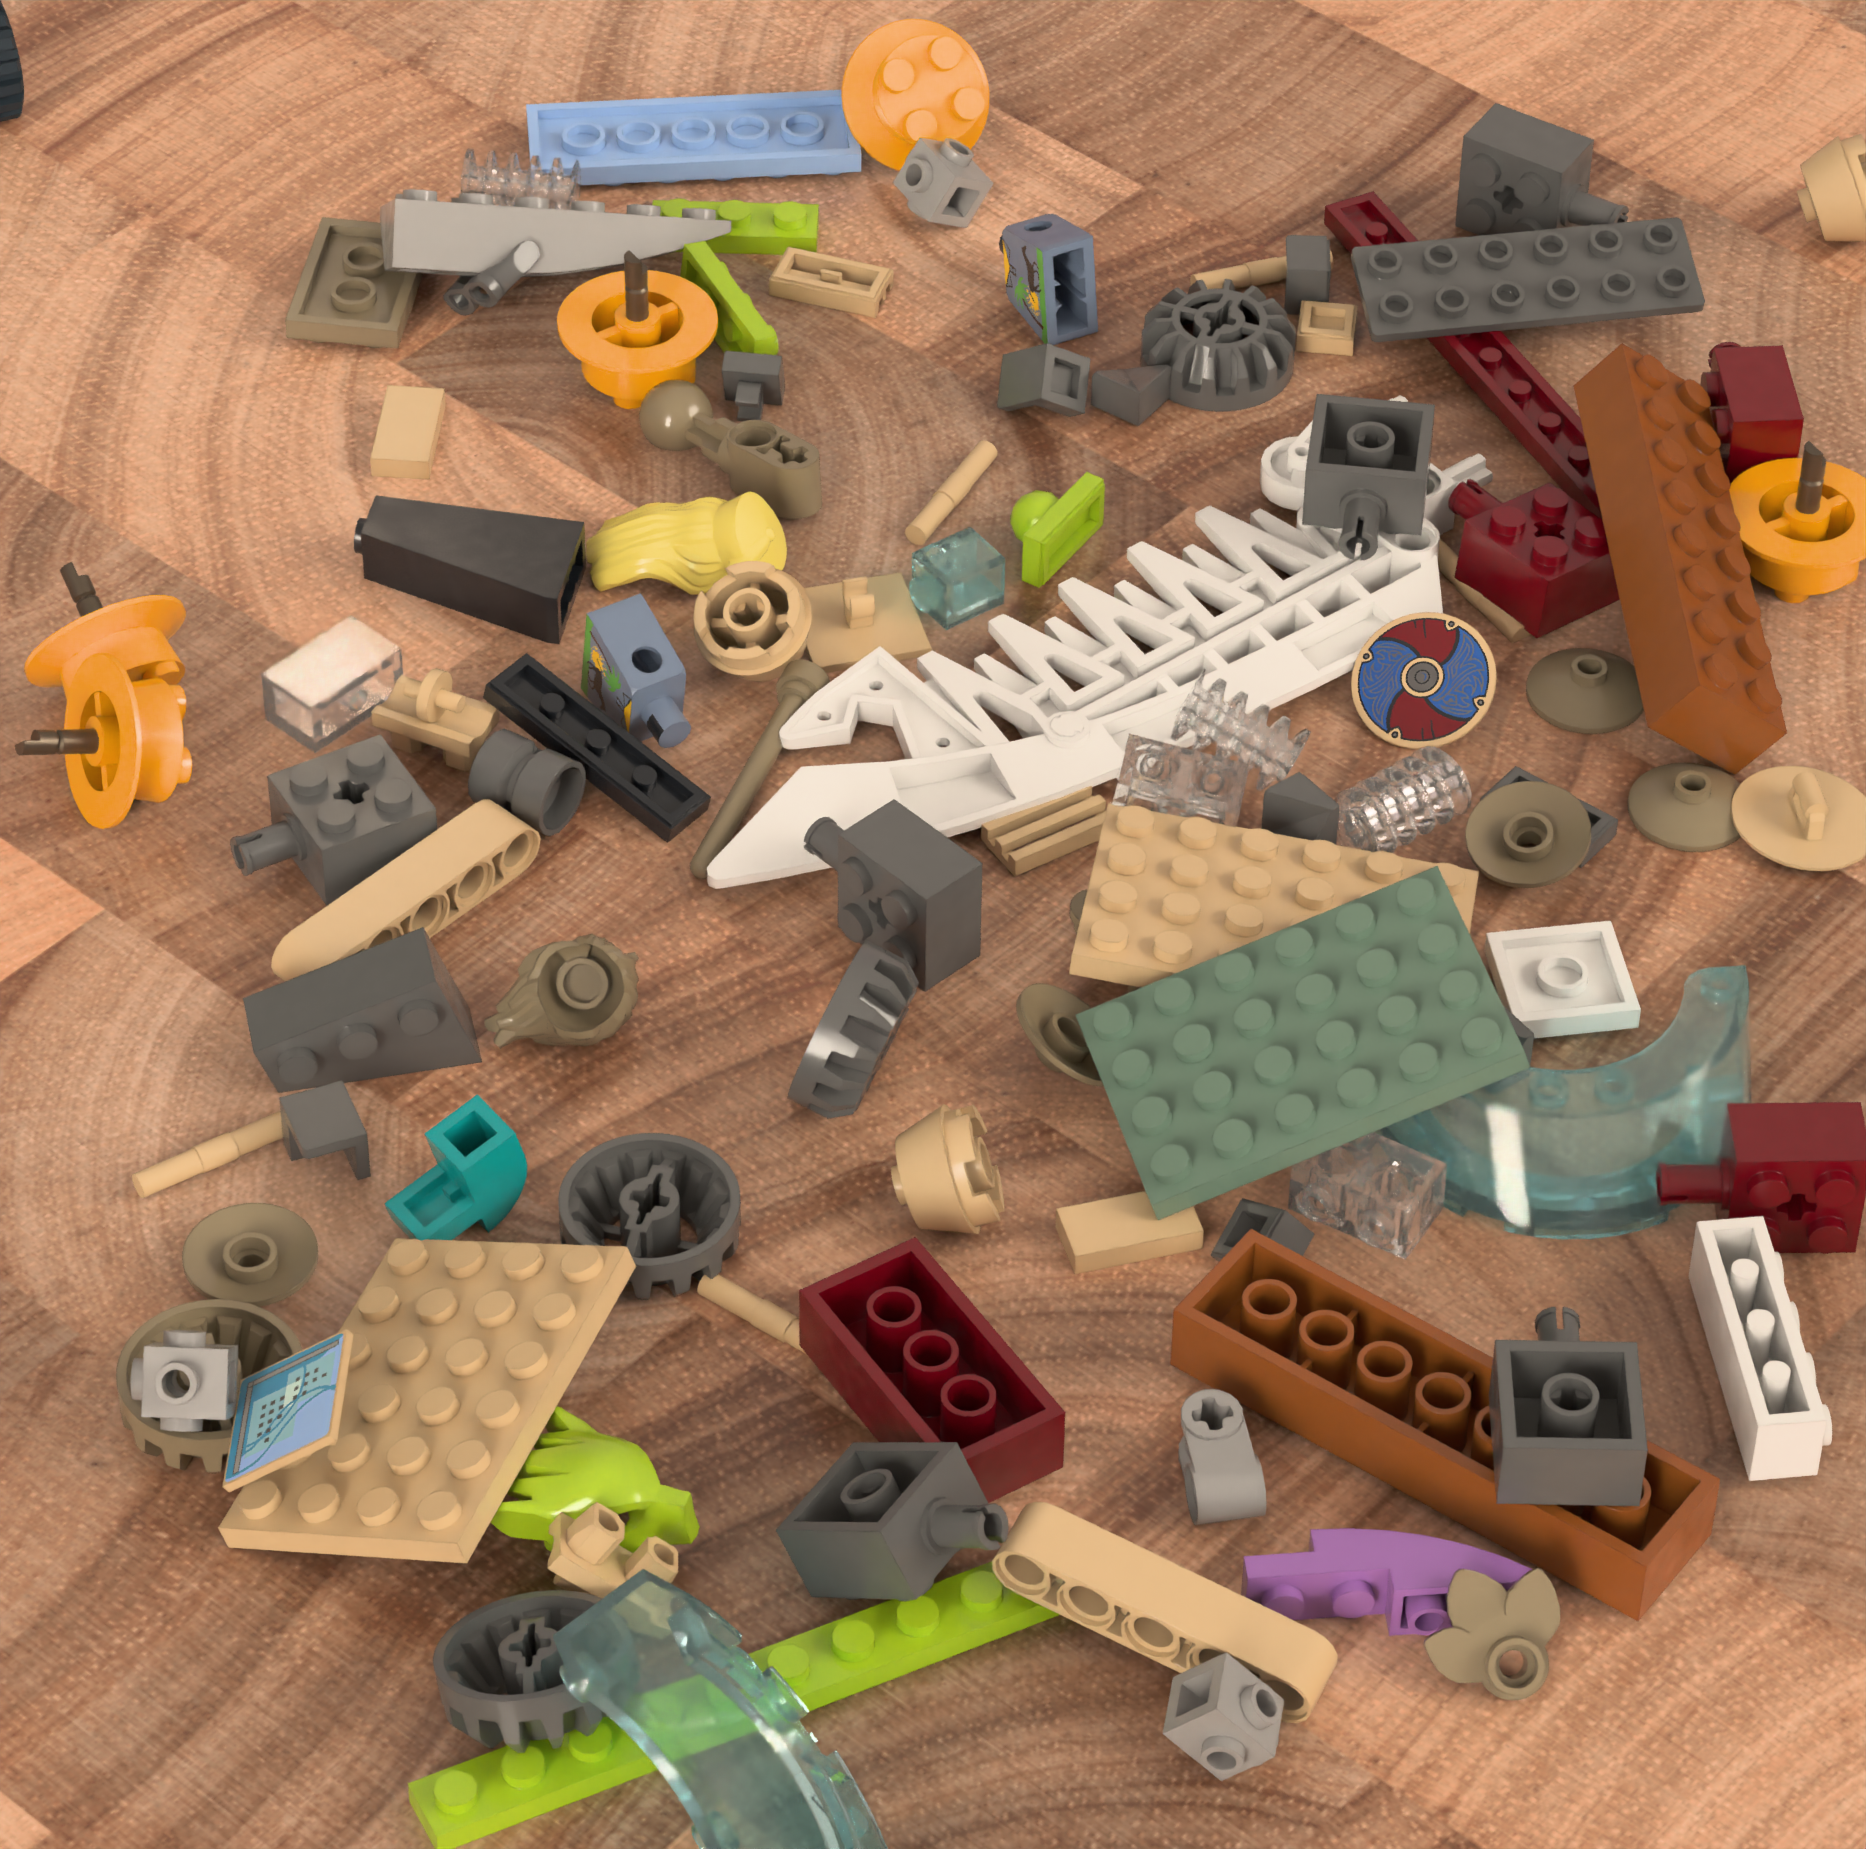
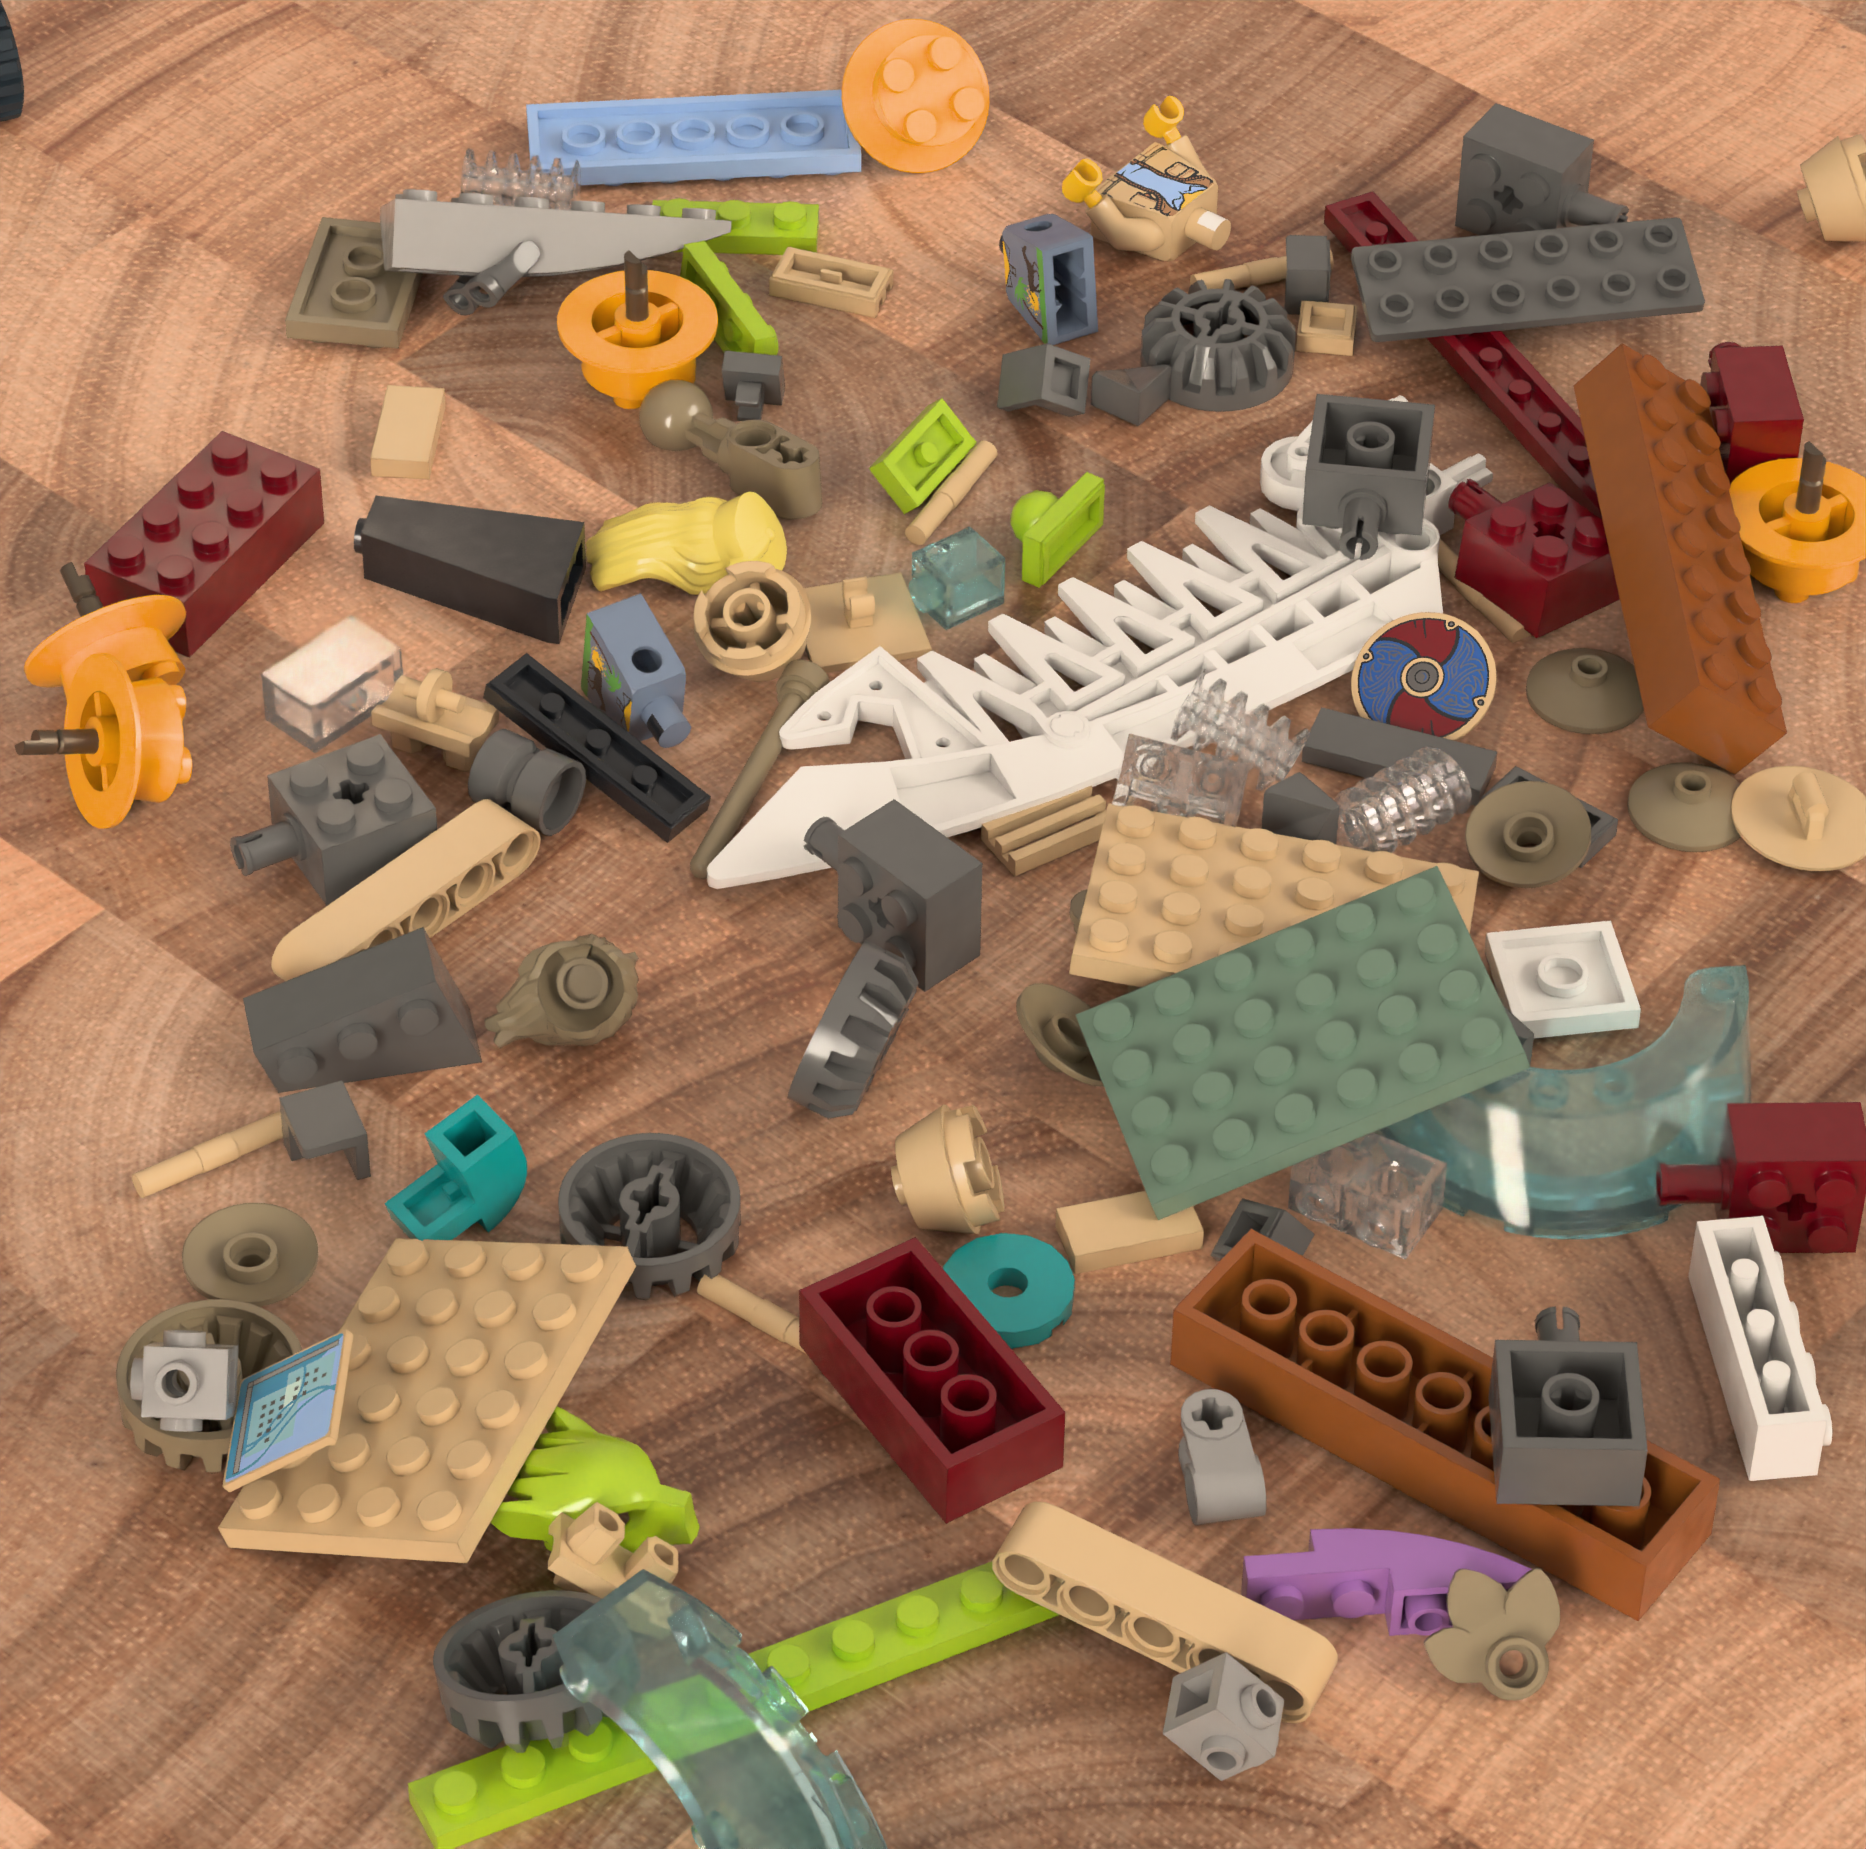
dark grey brick [776,1442,1009,1601] -> none
light grey brick [893,138,994,228] -> none
none -> dark red brick [84,431,324,658]
none -> lime plate [869,398,977,514]
none -> teal tile [943,1233,1075,1349]
none -> torso [1062,96,1231,262]
none -> dark grey tile [1302,707,1497,806]

